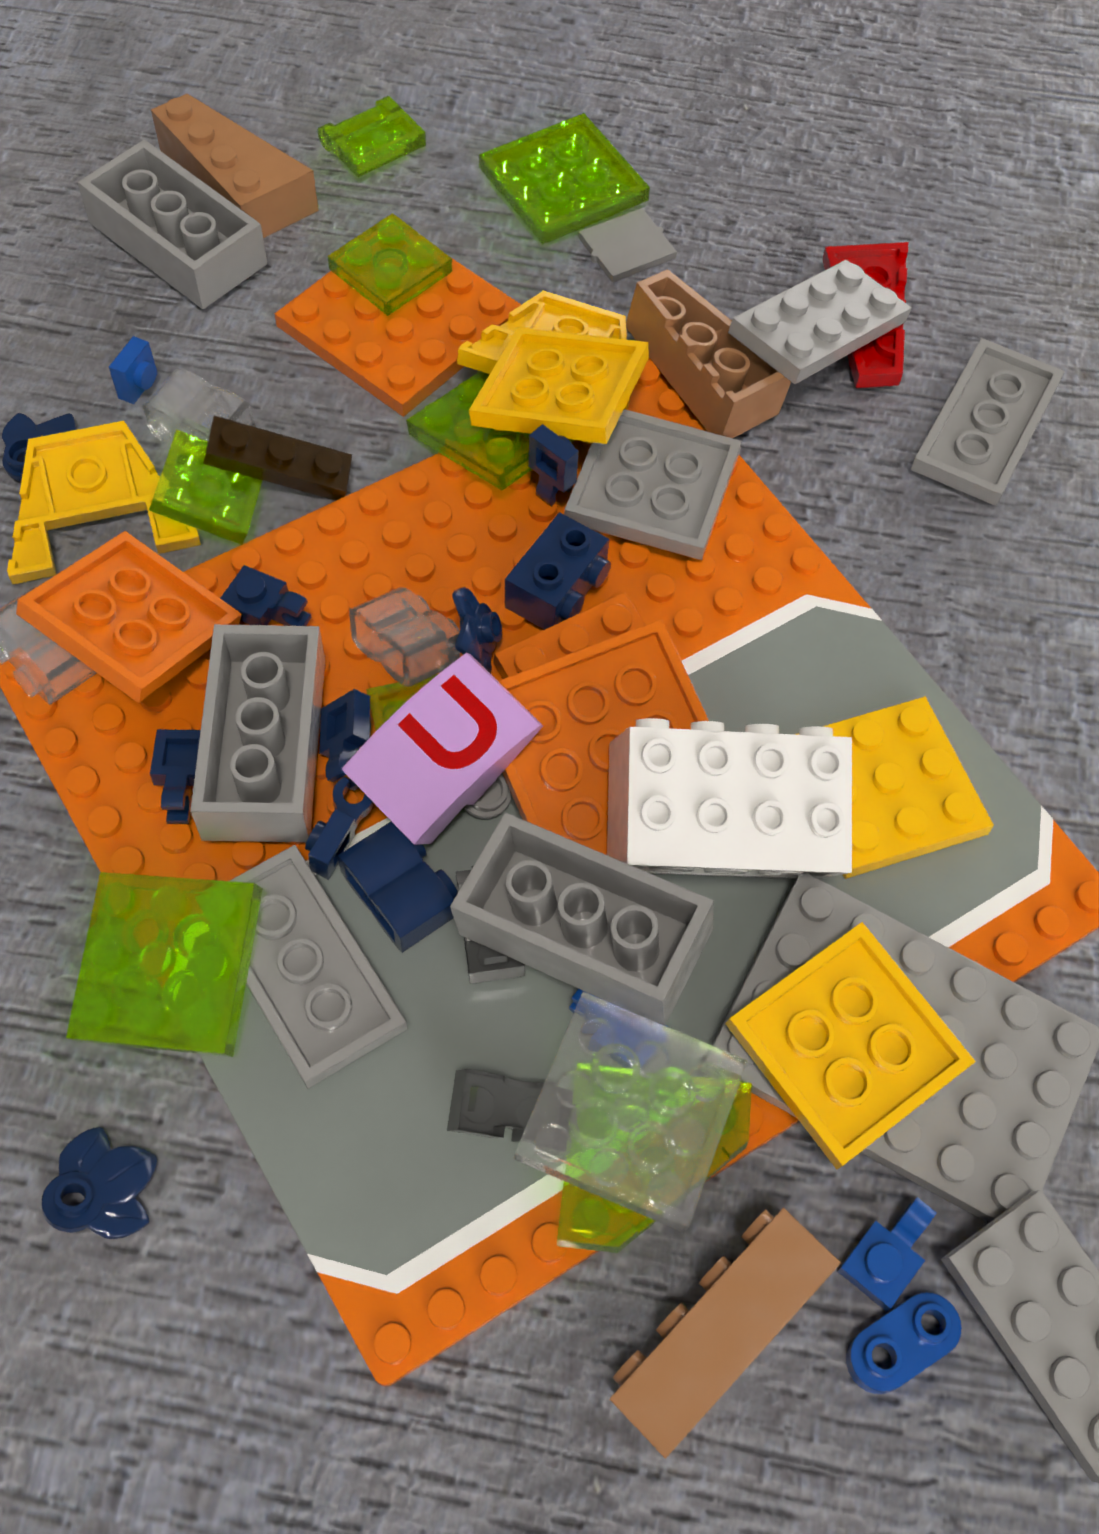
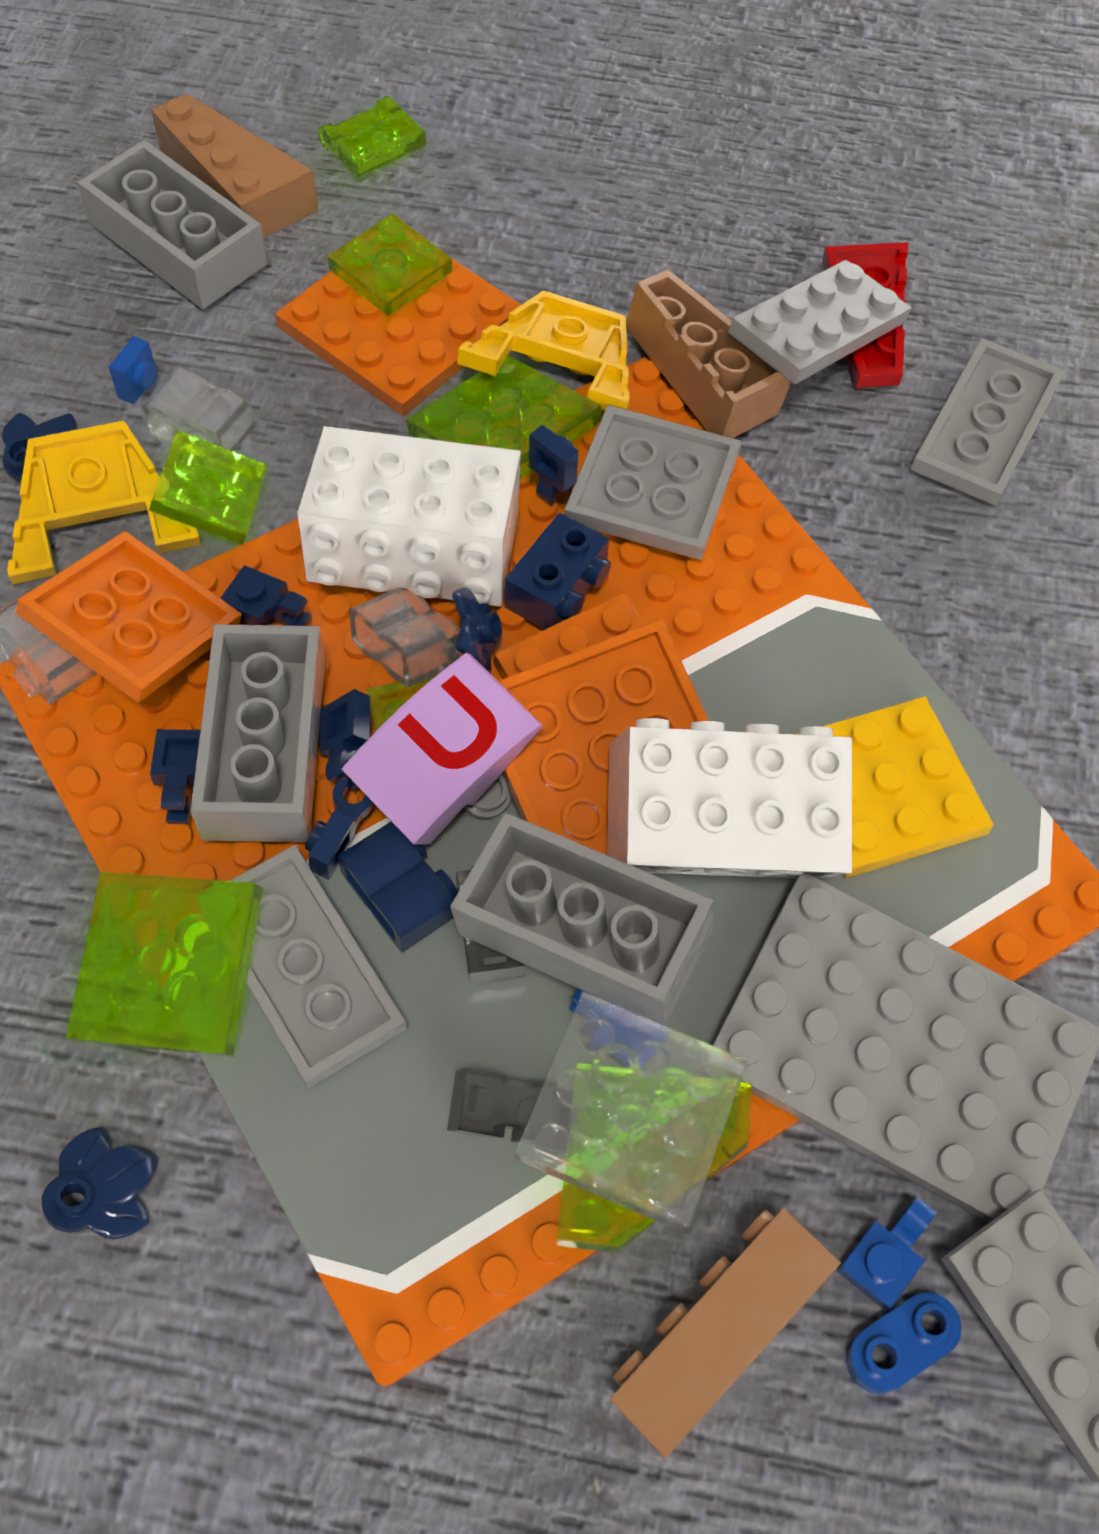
dark brown plate [203,415,352,500] -> none
yellow plate [469,327,649,444] -> none
clear neon green plate [479,113,650,245] -> none
light grey piece [578,208,677,283] -> none
yellow plate [725,922,976,1170] -> none
none -> white brick [298,426,521,606]

